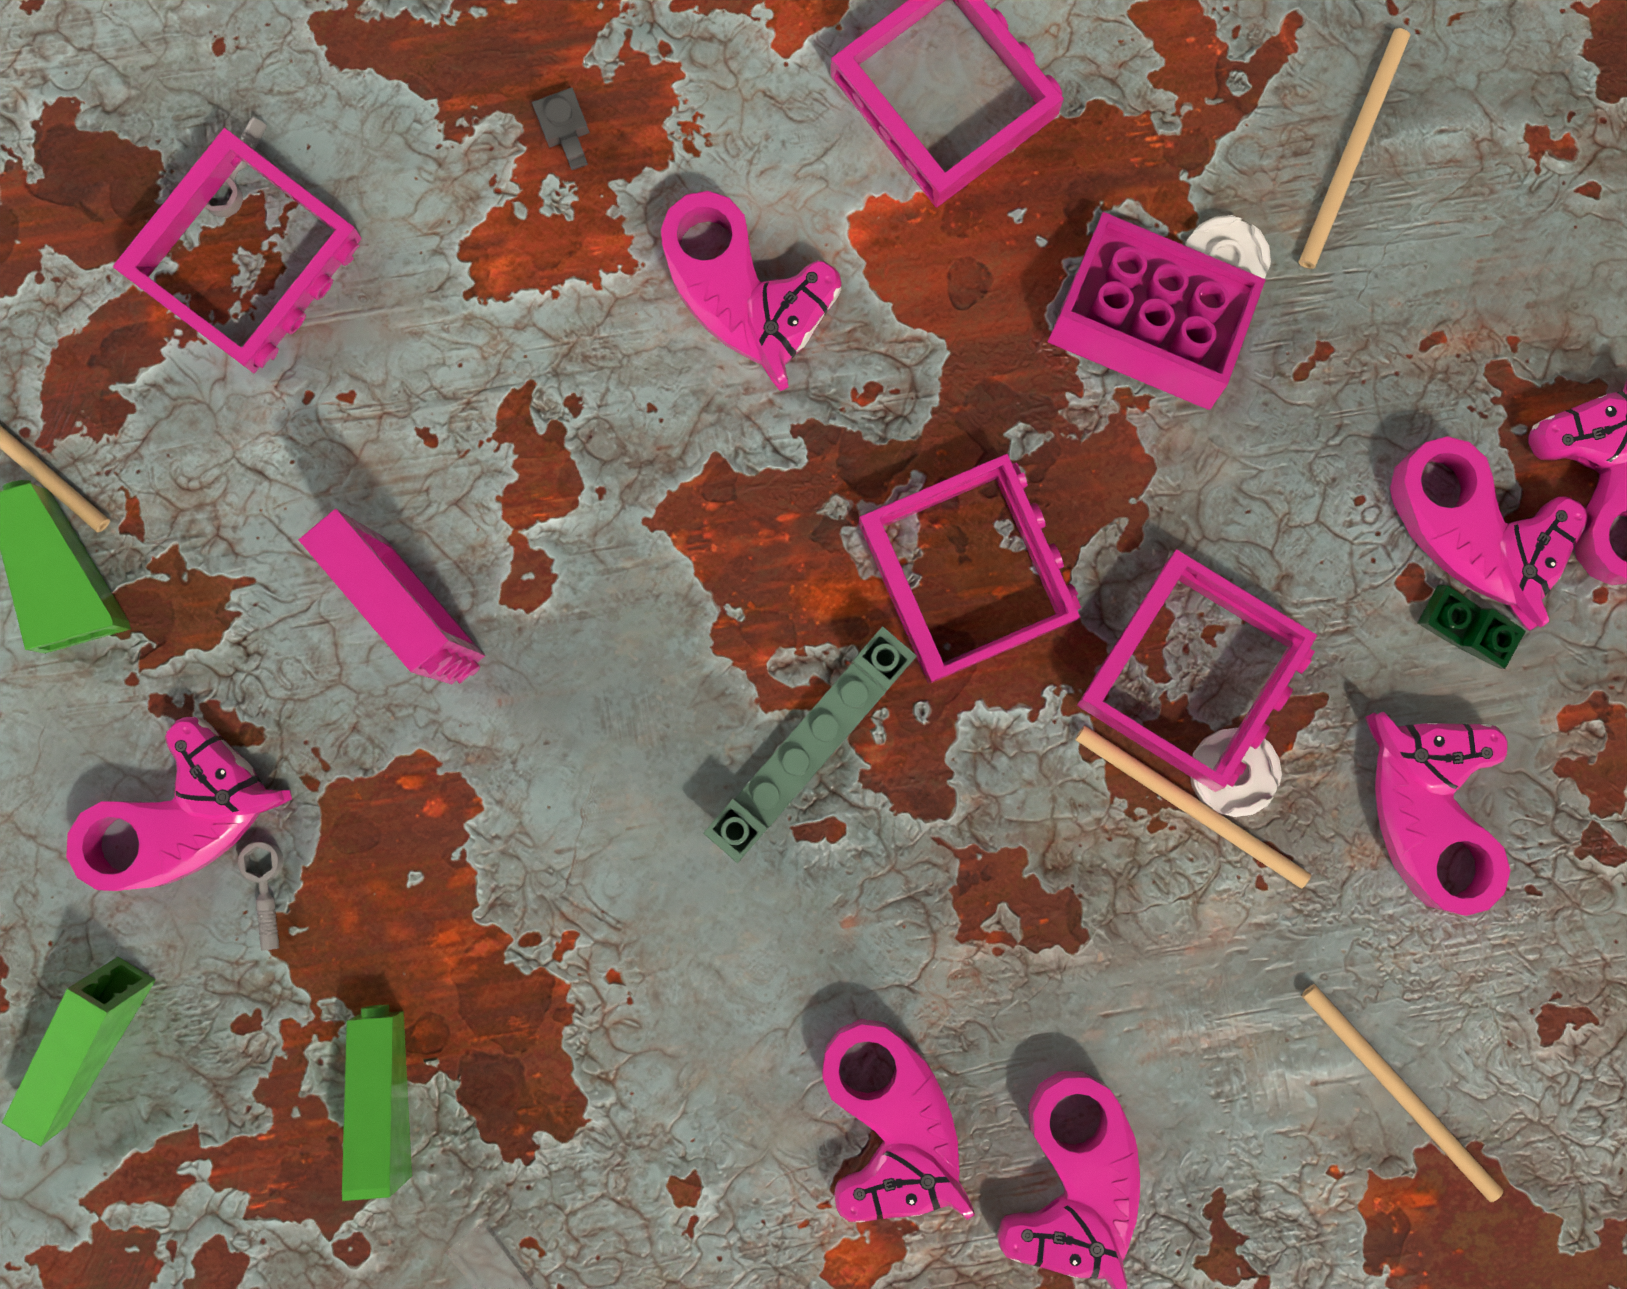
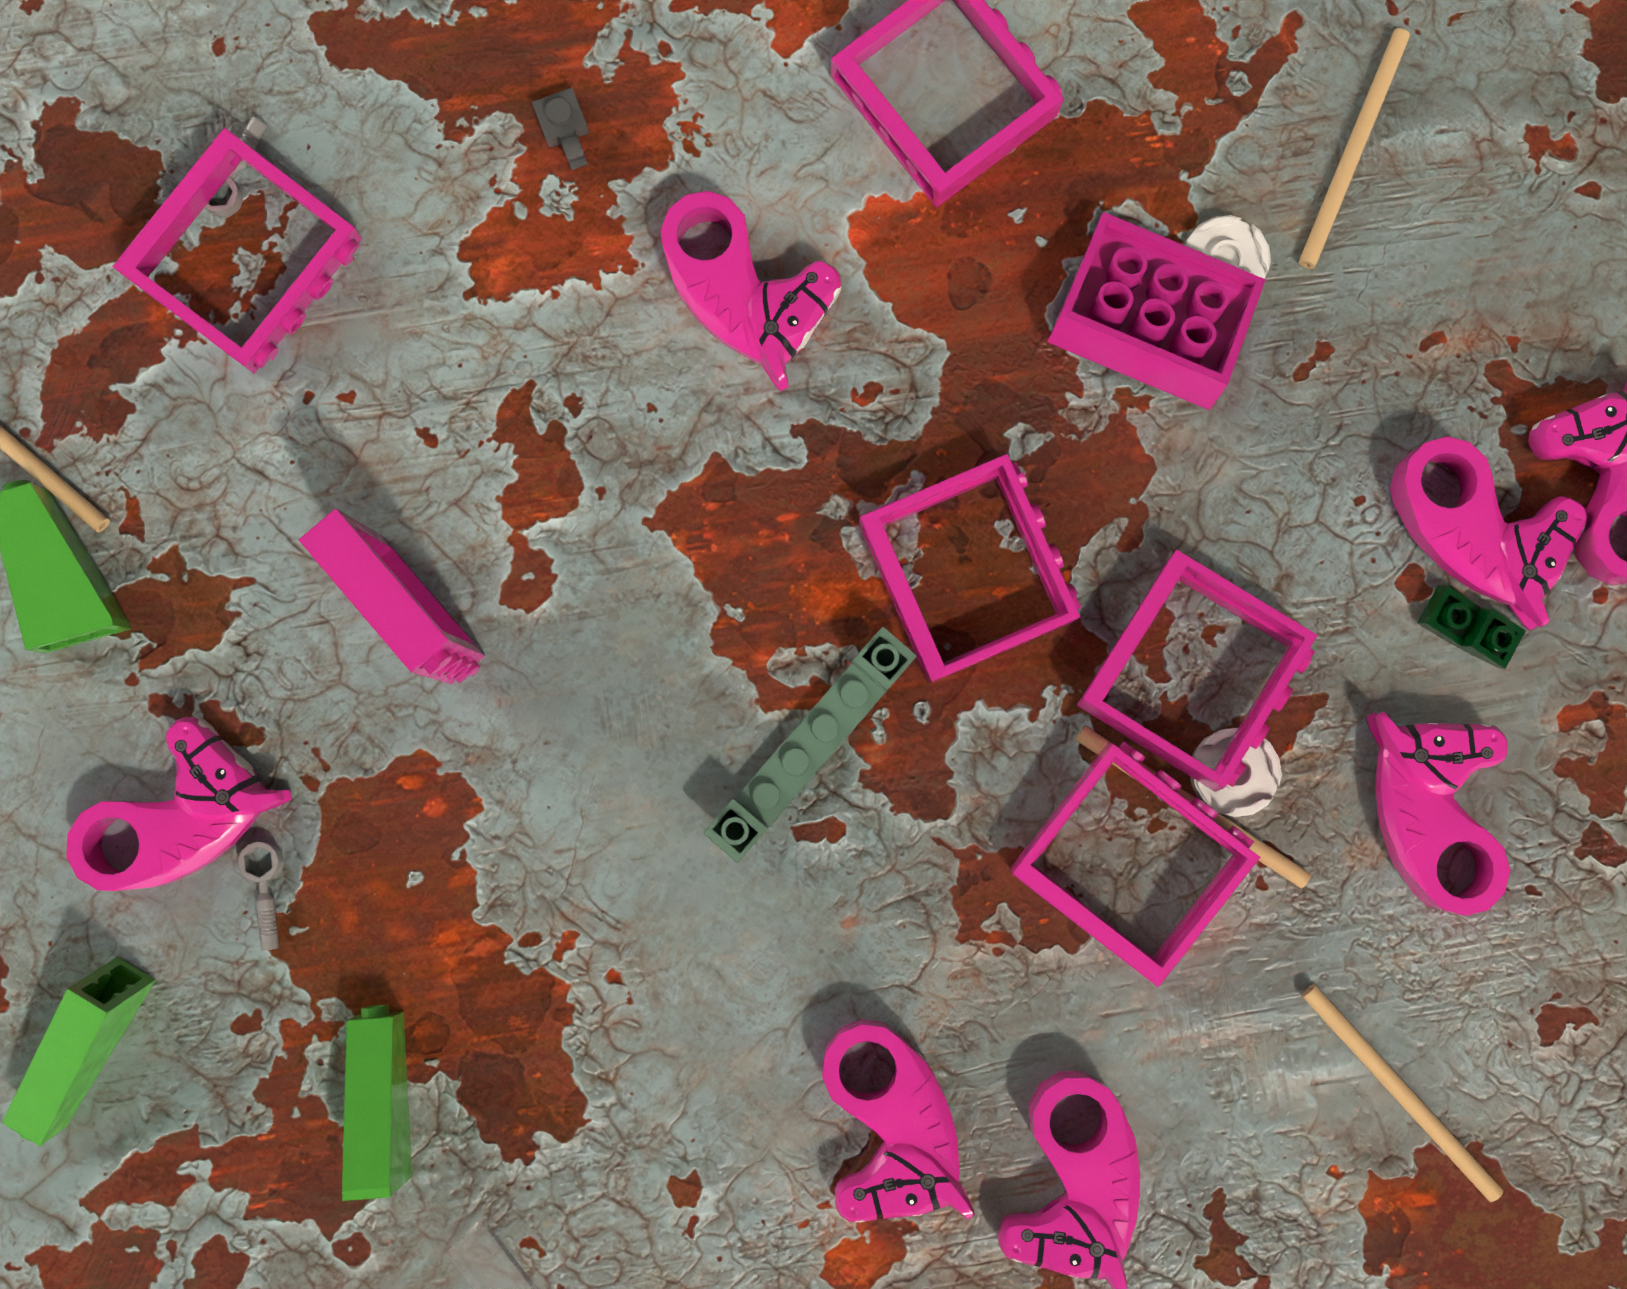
none -> dark pink window [1010,742,1261,987]

